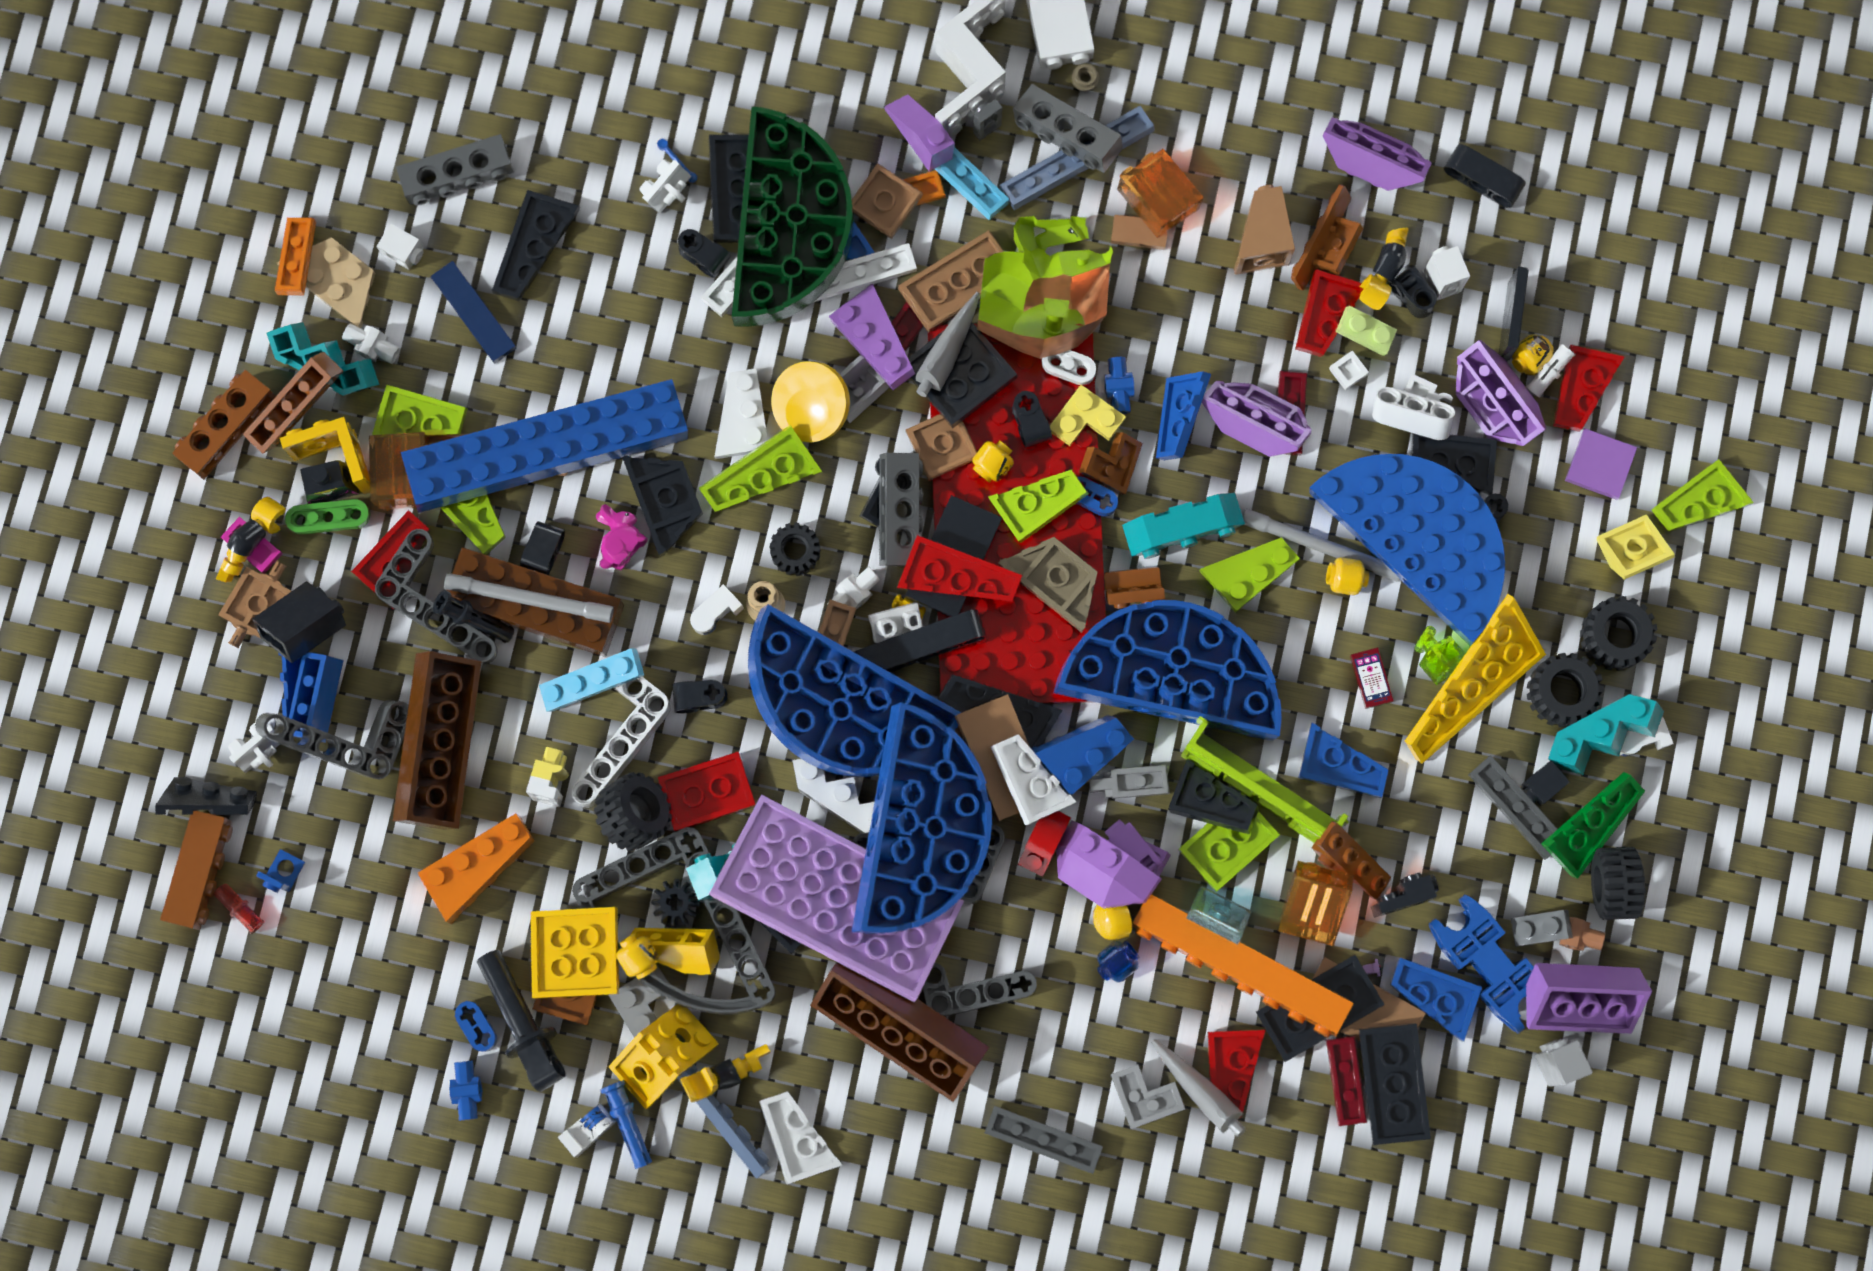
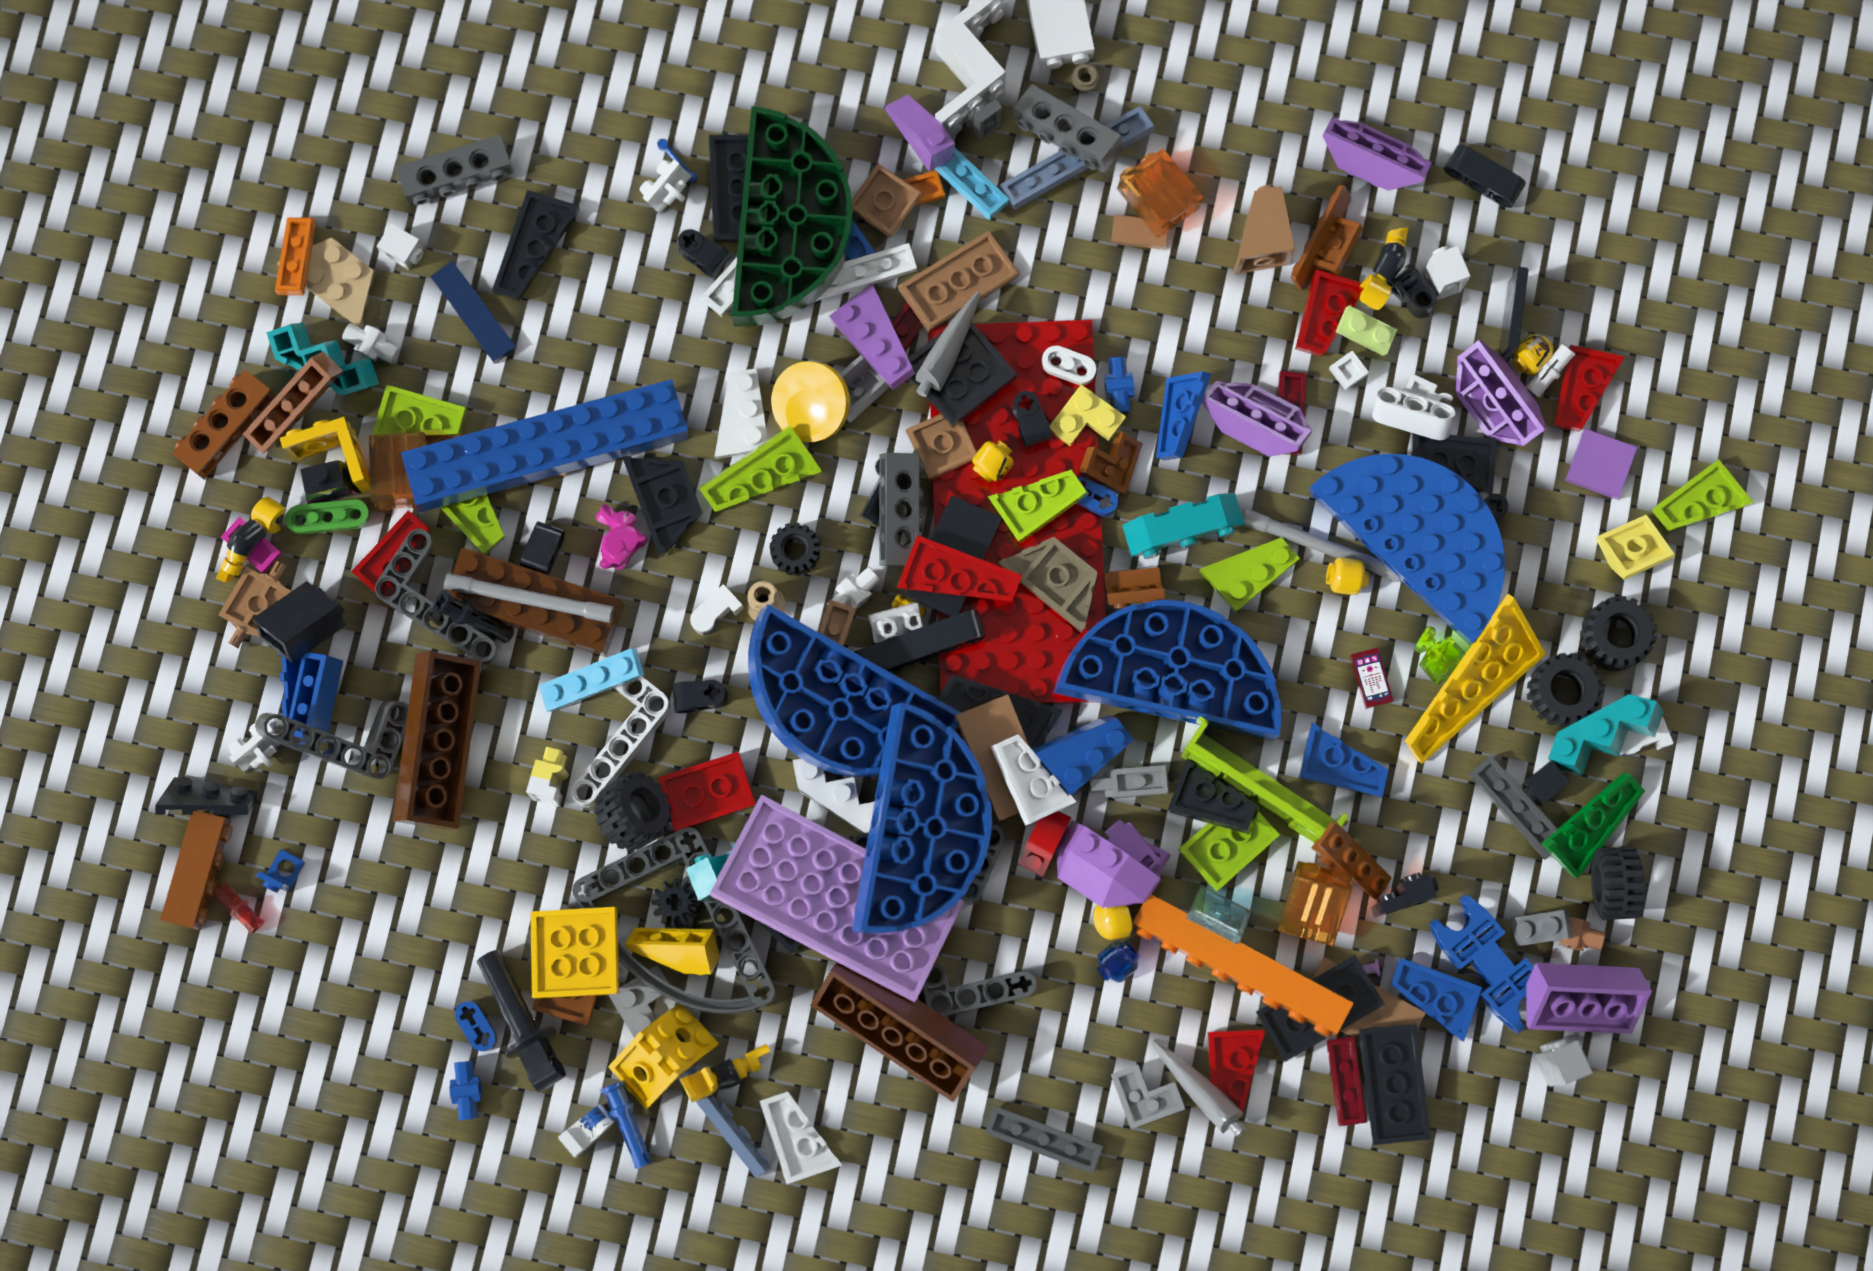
orange wedge [418,813,535,924] -> none
yellow head [616,934,659,979] -> none
lime piece [977,216,1113,359] -> none

